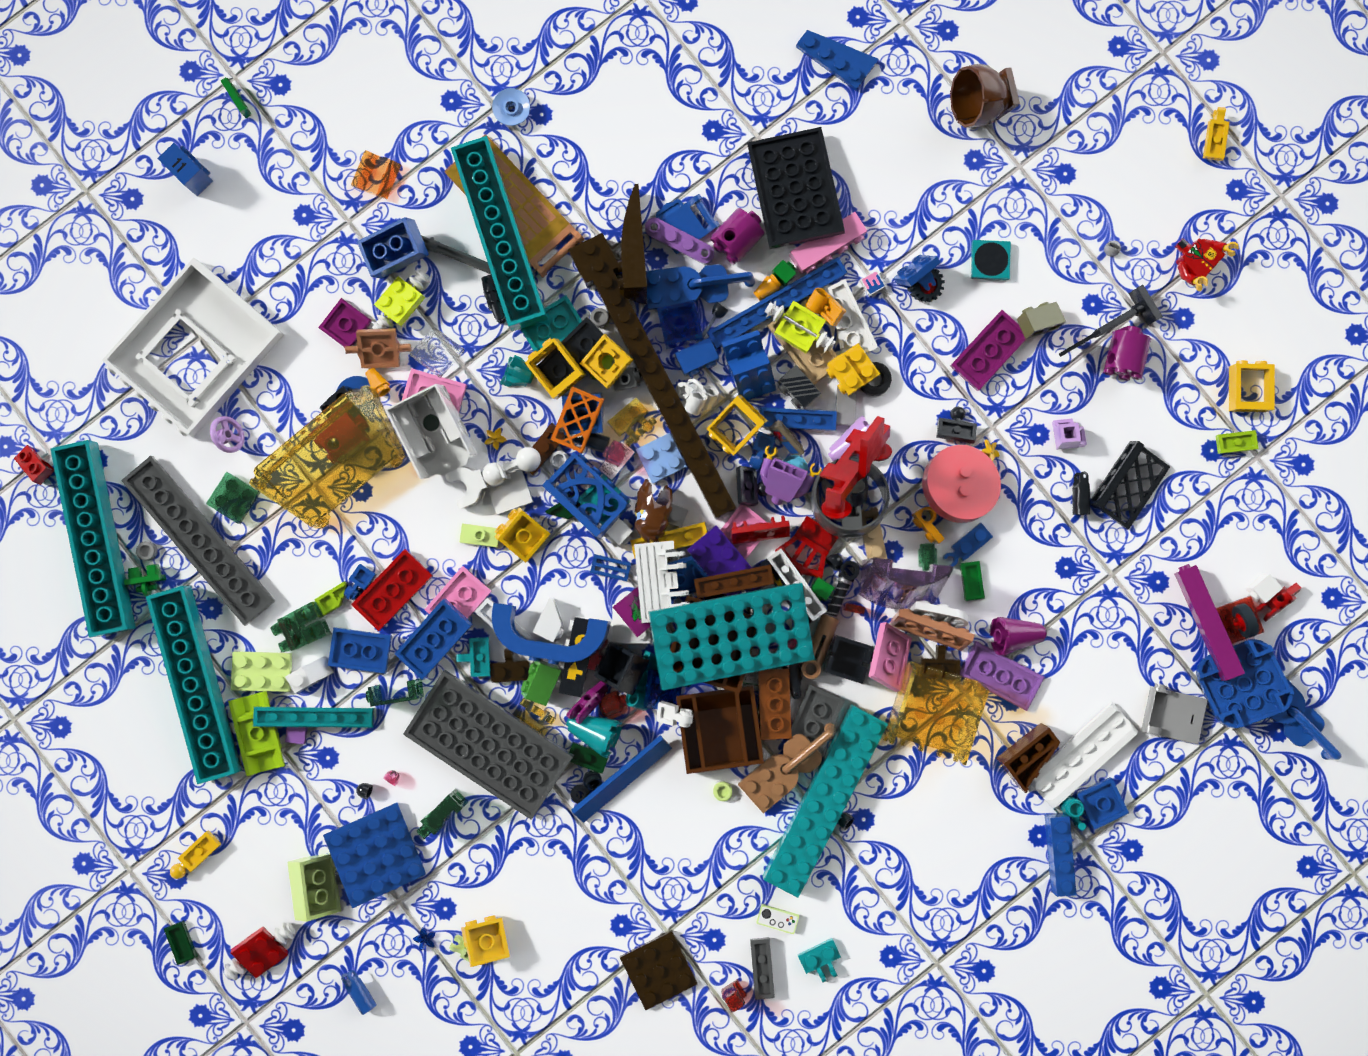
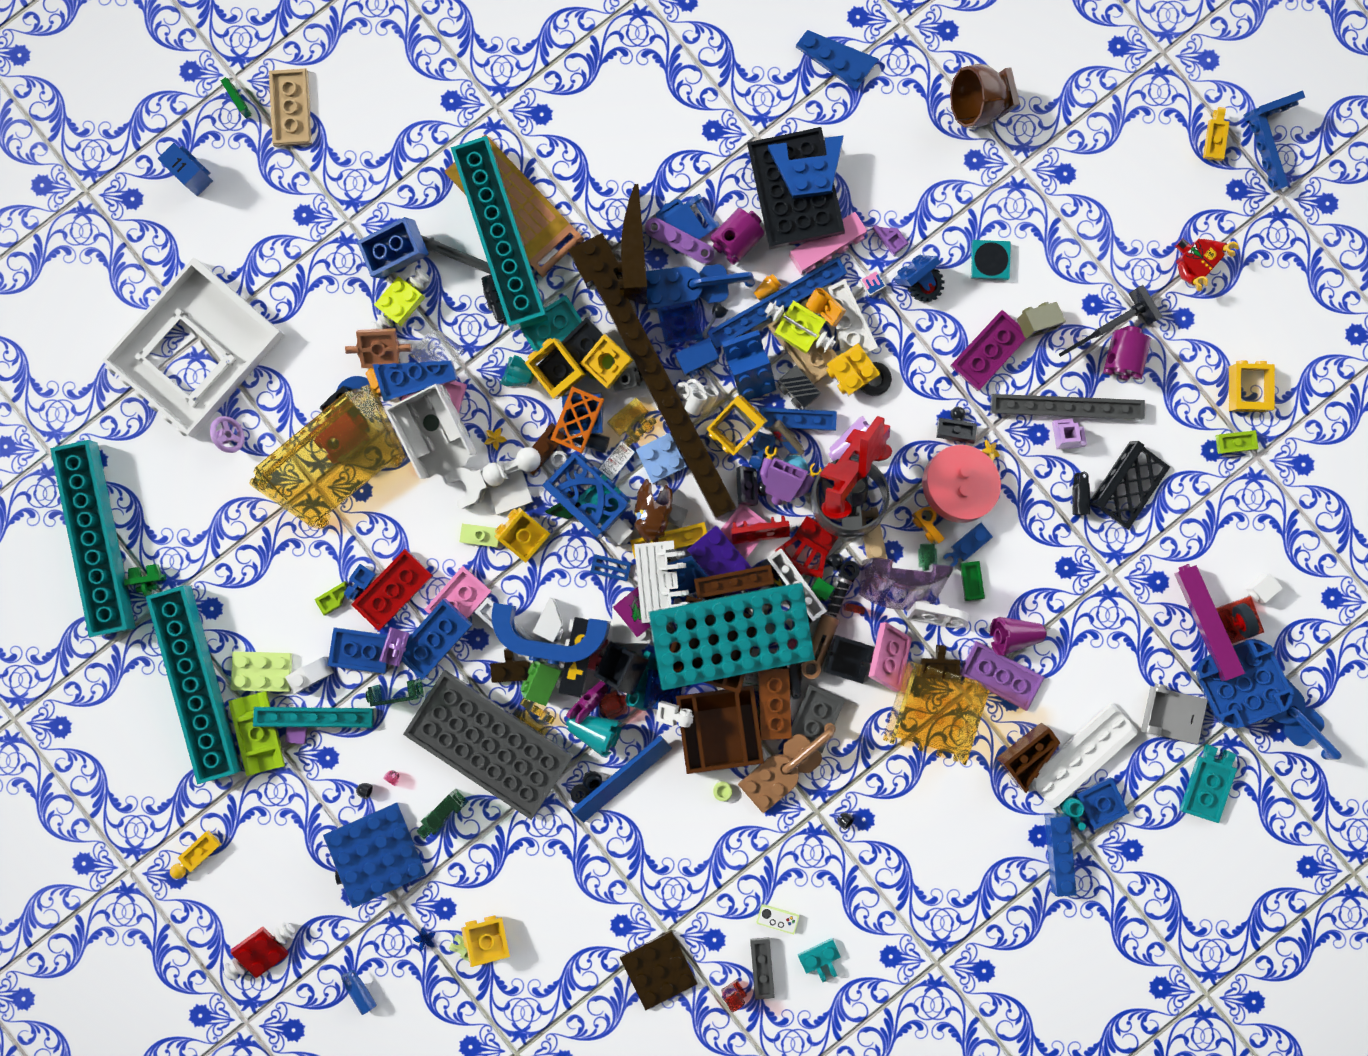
red plate [14,445,55,485] -> none
dark grey plate [121,455,276,626] -> none
light grey tile [136,541,158,561] -> none
dark green tile [164,920,198,965] -> none
clear green plate [206,471,261,524] -> none
clear green hips [270,602,332,652] -> none
yellowish green slope [287,853,341,922] -> none
magenta tile [318,298,372,348] -> none
clear orange slope [351,150,401,200] -> none
teal plate [456,637,491,677] -> none
light blue dish [492,88,530,126] -> none
dark green plate [569,742,609,774] -> none
light grey tile [590,308,609,328] -> none
clear pink plate [603,440,627,467] -> none
teal brick [762,704,888,898] -> none
green plate [771,260,797,287] -> none
light grey tile [836,387,856,426] -> none
nougat plate [890,609,975,651] -> none
light grey hinge [1104,241,1121,257] -> none
red hinge [1254,582,1302,622] -> none
none -> tan tile [269,68,312,147]
none -> blue wing [372,361,458,402]
none -> medium lavender hips [379,627,410,667]
none -> blue wing [768,135,844,199]
none -> medium lavender tile [872,225,909,256]
none -> dark grey plate [990,394,1145,420]
none -> teal tile [1179,743,1237,823]
none -> blue bracket [1243,90,1306,192]

